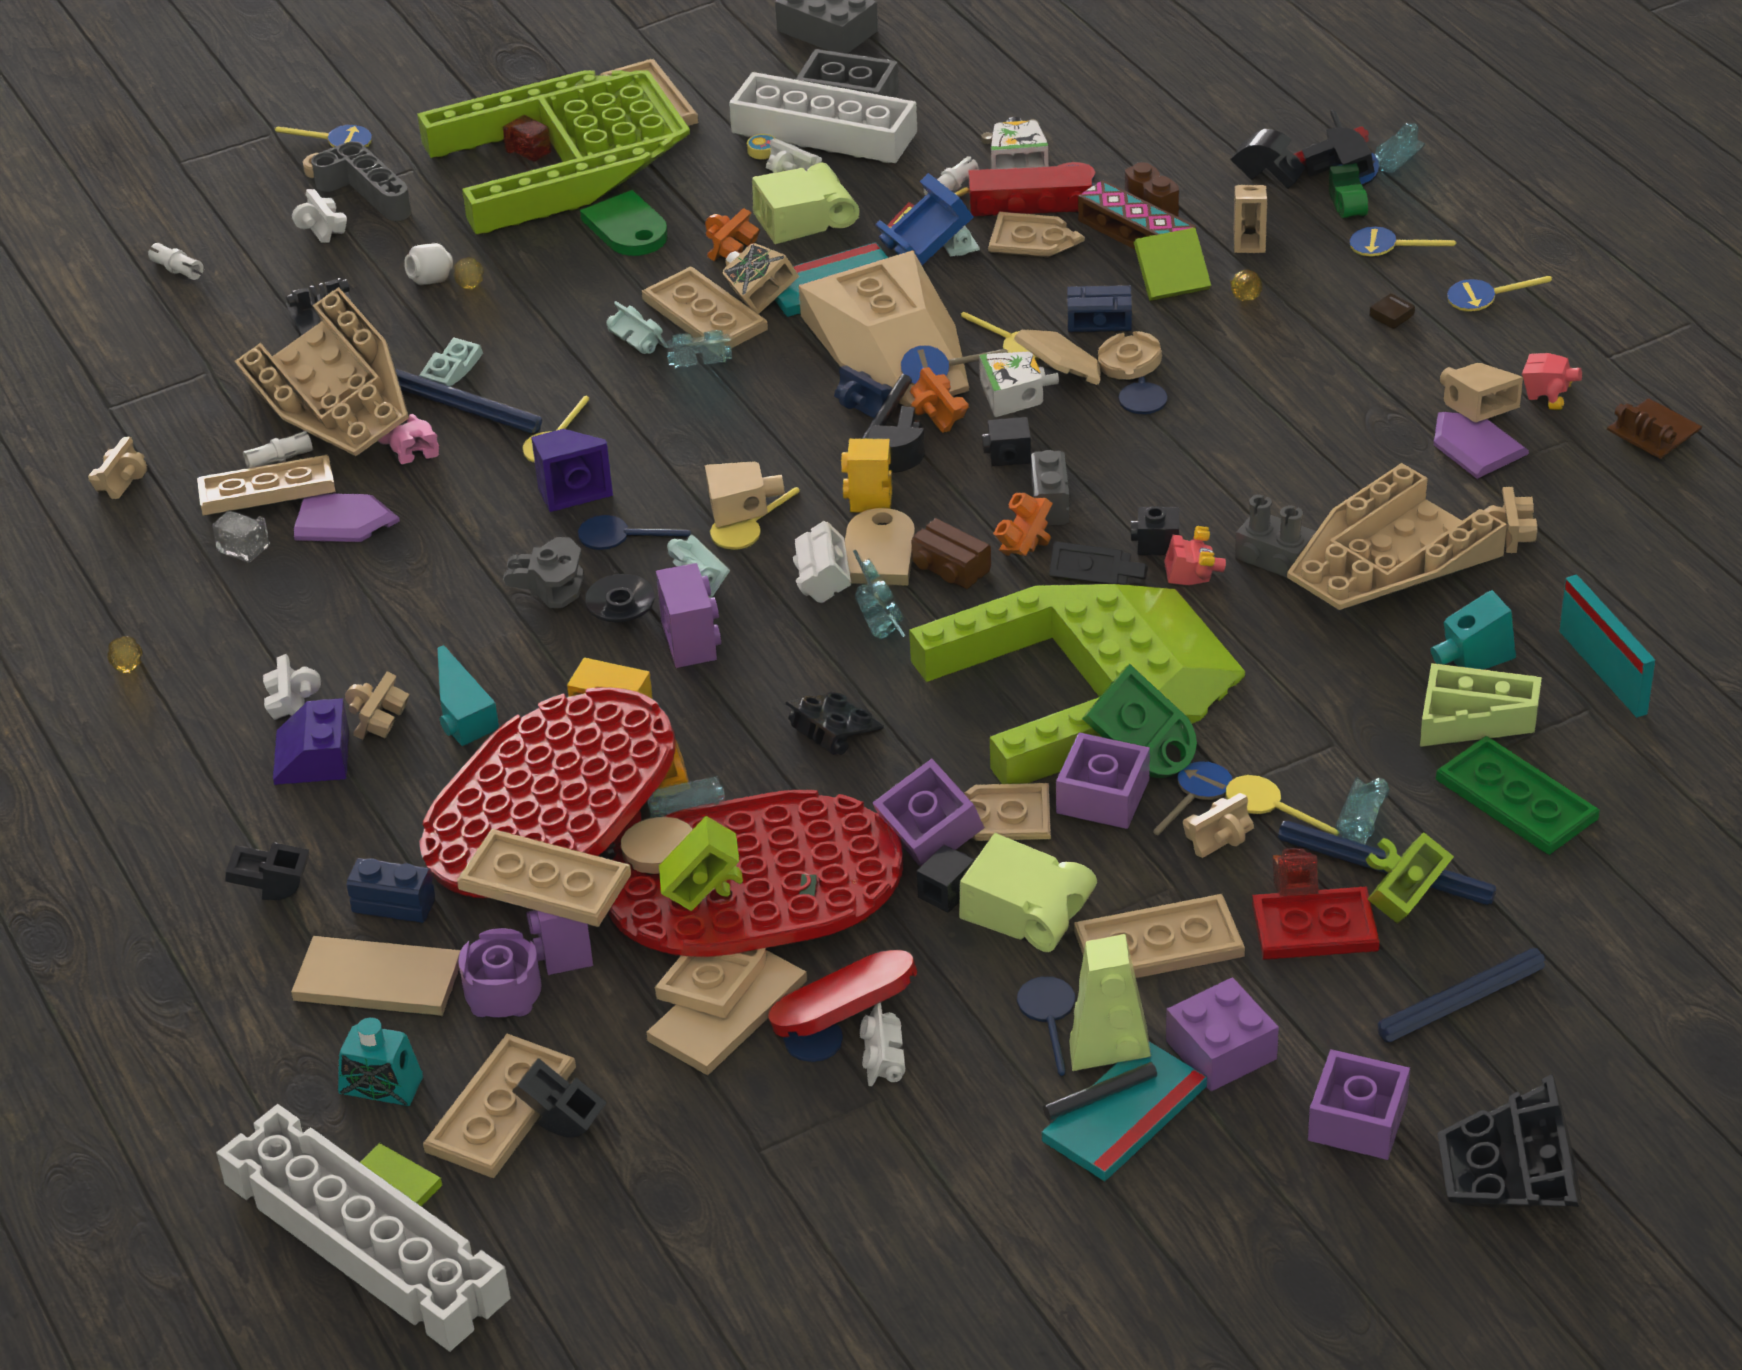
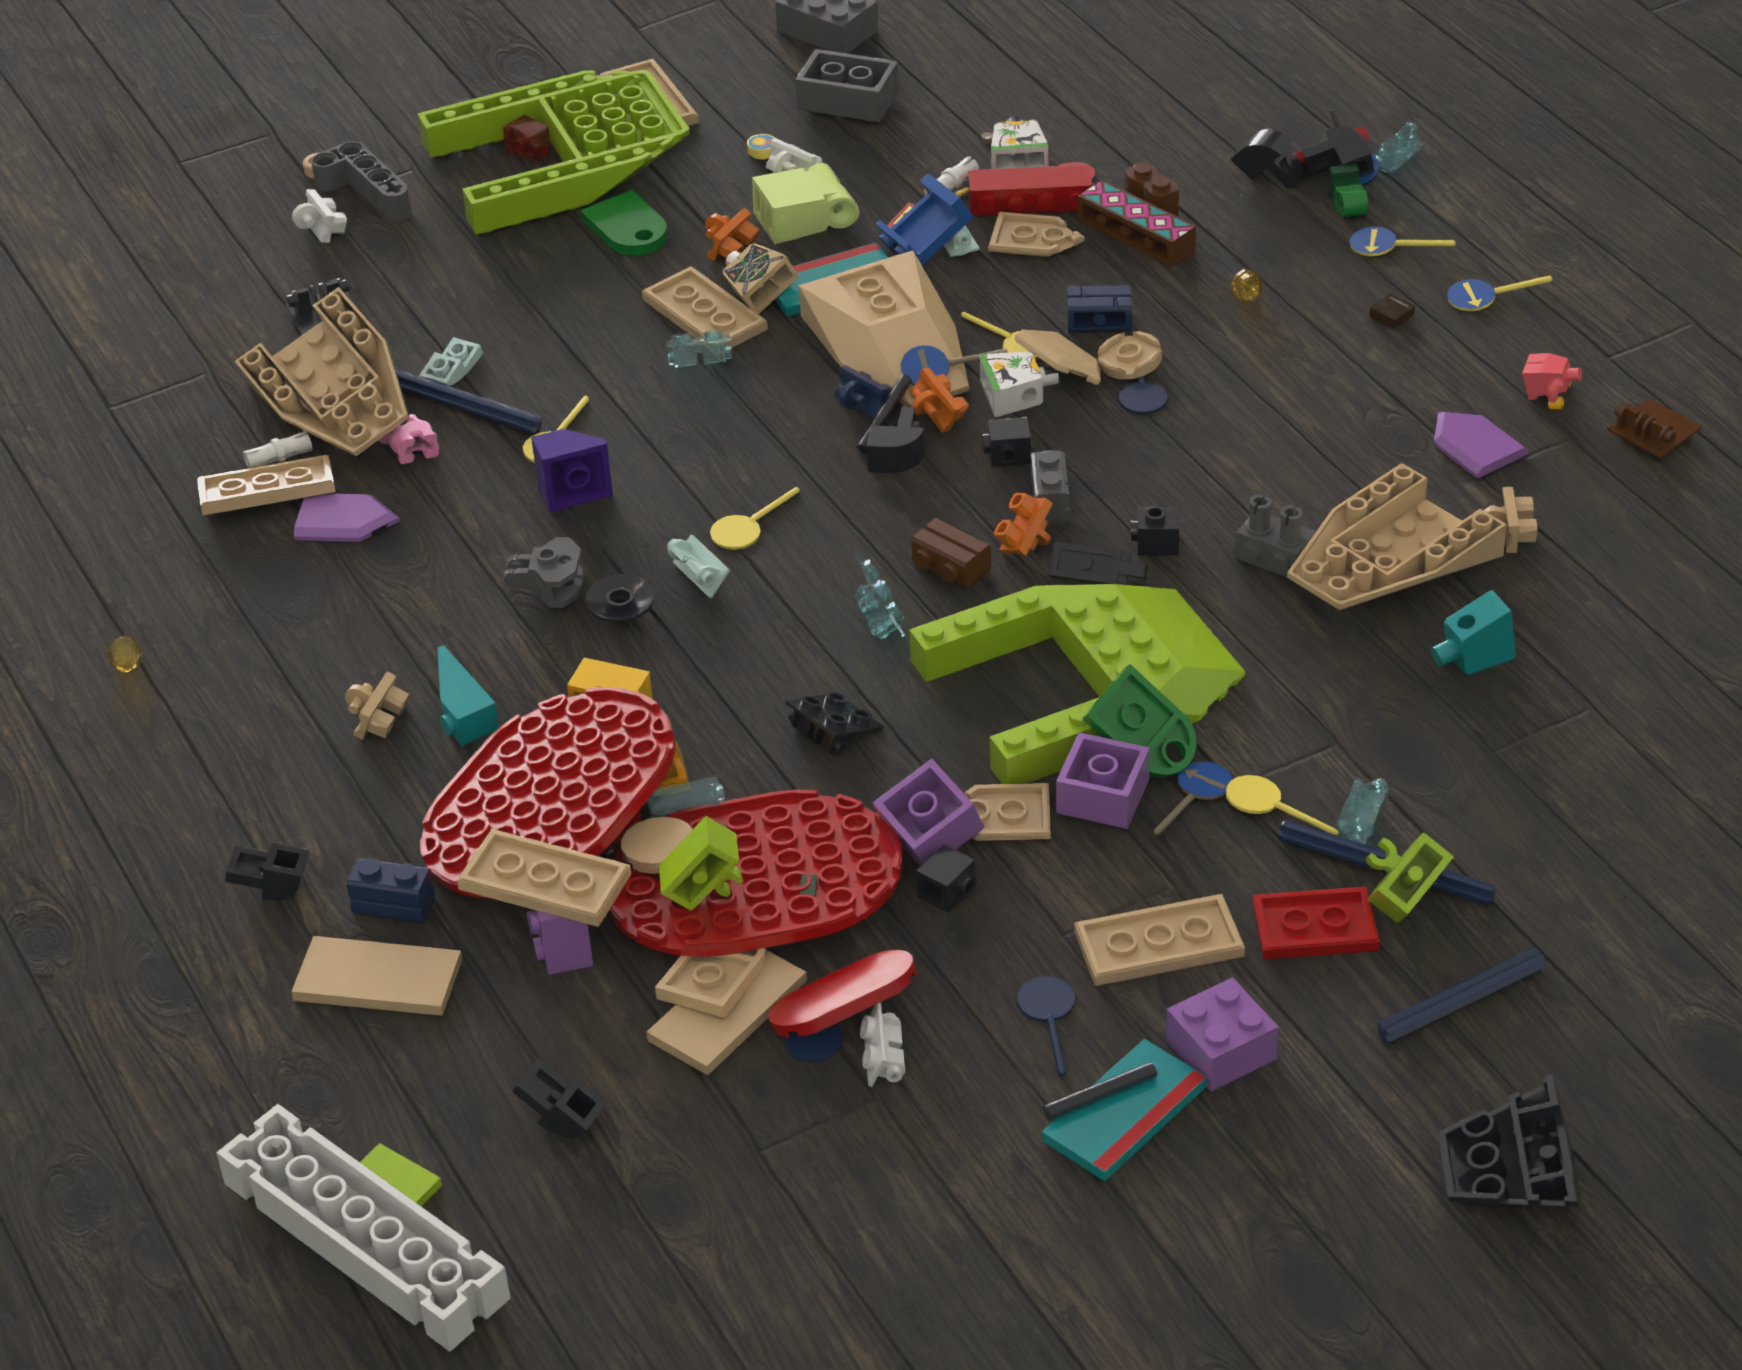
tan hips [88,437,147,499] -> none
white pin [148,243,204,280] -> none
clear brick [212,510,270,563] -> none
white hips [263,654,321,720] -> none
dark purple slope [273,698,349,785] -> none
piece [275,125,372,147] -> none
teal torso [338,1017,423,1106] -> none
white head [404,243,453,285] -> none
tan tile [423,1034,576,1178] -> none
clear yellow plate [453,257,484,290] -> none
medium lavender brick [458,928,541,1017] -> none
dark blue piece [578,515,691,550] -> none
light aqua hinge [606,301,668,354] -> none
medium lavender brick [656,563,721,668] -> none
tan torso [705,462,785,527] -> none
white brick [729,72,917,163] -> none
white brick [793,521,851,603] -> none
yellow brick [841,439,892,512] -> none
tan tile [845,508,915,585] -> none
yellowish green piece [959,833,1097,952] -> none
yellowish green wedge [1069,934,1151,1071] -> none
lime tile [1134,228,1211,301] -> none
coral piece [1164,526,1226,585] -> none
tan hips [1183,793,1254,858] -> none
tan torso [1234,185,1267,253] -> none
clear red brick [1273,848,1319,897] -> none
medium lavender brick [1308,1049,1410,1160] -> none
yellowish green wedge [1420,663,1542,747] -> none
green tile [1436,736,1600,855] -> none
tan torso [1440,363,1523,422] -> none
teal tile [1559,574,1655,718] -> none

